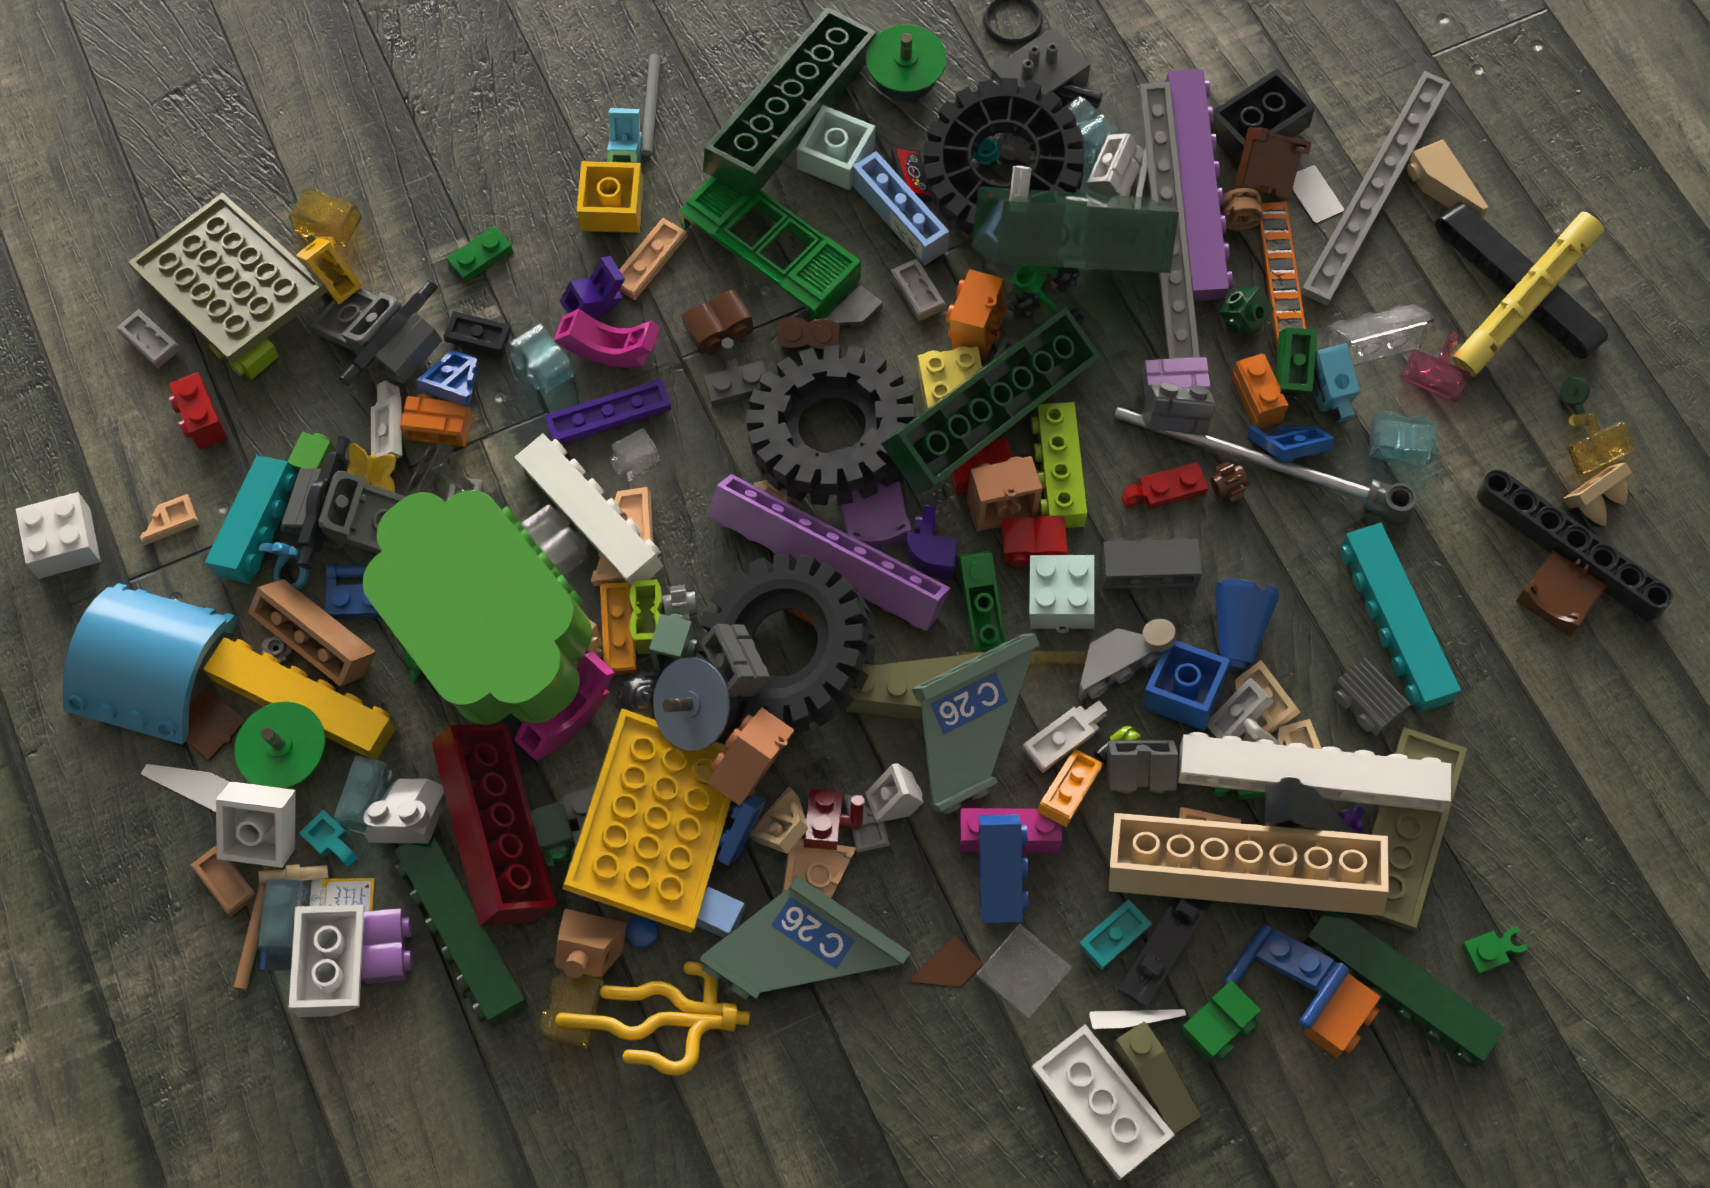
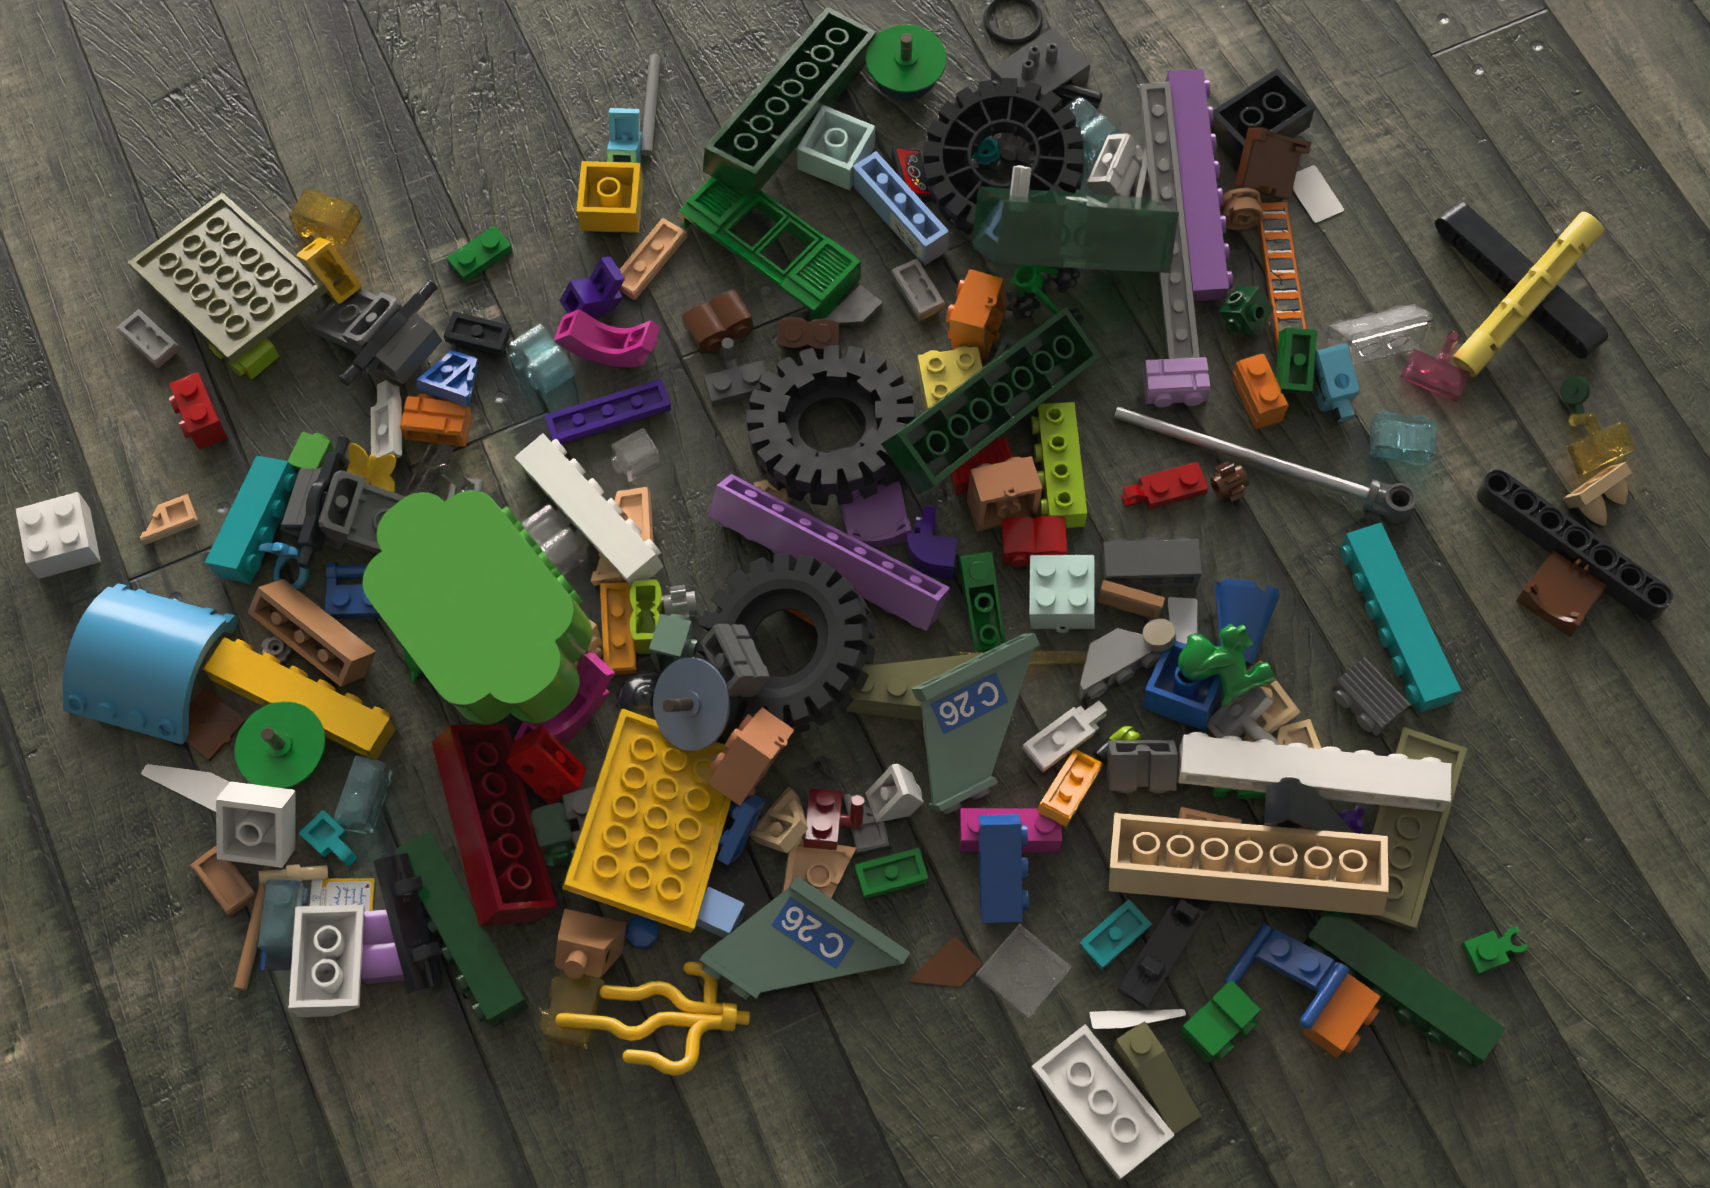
light grey slope [364,779,446,844] -> none
dark grey brick [1141,382,1215,435] -> none
blue wing [1248,426,1335,462] -> none
light grey plate [1301,71,1451,306] -> none
tan slope [1407,139,1489,219] -> none
none -> black hinge [373,853,442,993]
none -> red brick [506,724,586,806]
none -> green plate [855,848,928,899]
none -> medium nougat tile [1098,580,1165,620]
none -> white sticker [1168,597,1197,644]
none -> green animal [1178,624,1276,706]

